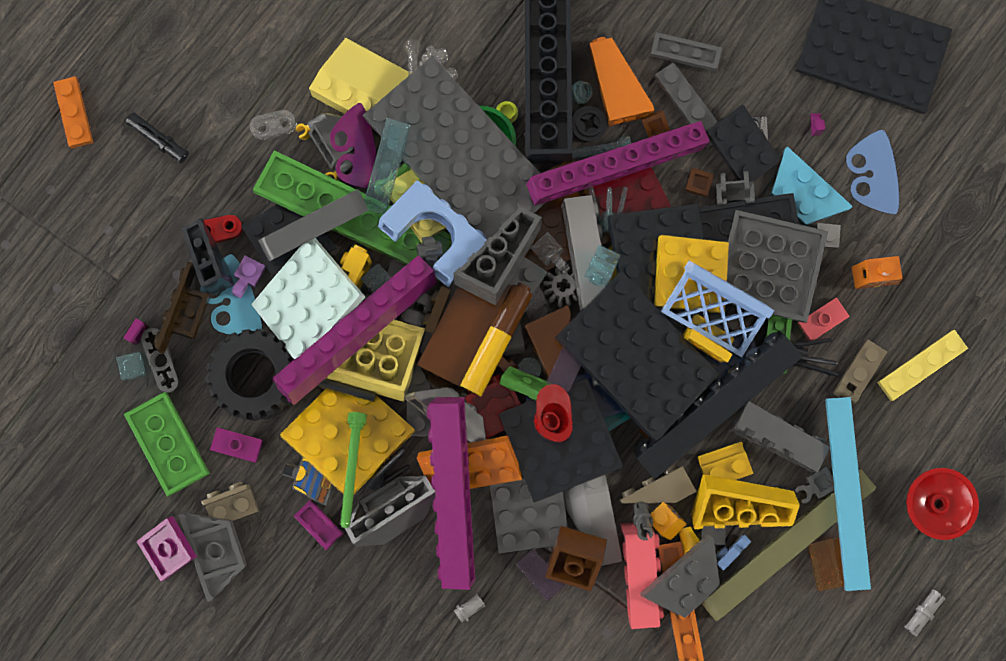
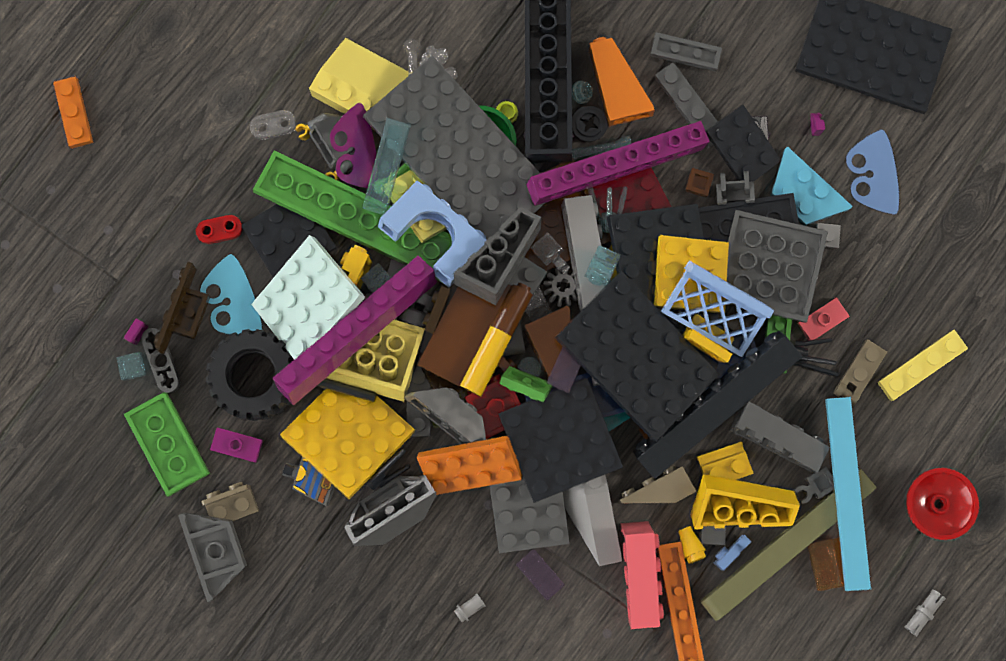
black pin [126,112,189,164] -> none
plate [137,516,197,582] -> none
black slope [181,218,234,295] -> none
medium lavender plate [232,256,266,298] -> none
dark grey beam [258,189,369,261] -> none
magenta plate [293,499,344,550] -> none
bright green piece [341,412,367,528] -> none
dark grey gear [416,236,443,266] -> none
magenta brick [427,397,475,590] -> none
red piece [534,384,572,442] -> none
reddish brown brick [545,526,607,591] -> none
dark grey pin [633,502,653,540] -> none
dark grey wing [640,534,720,618] -> none
reddish brown plate [641,110,670,138] -> none
light orange brick [650,502,687,540] -> none
orange torso [852,256,902,289] -> none

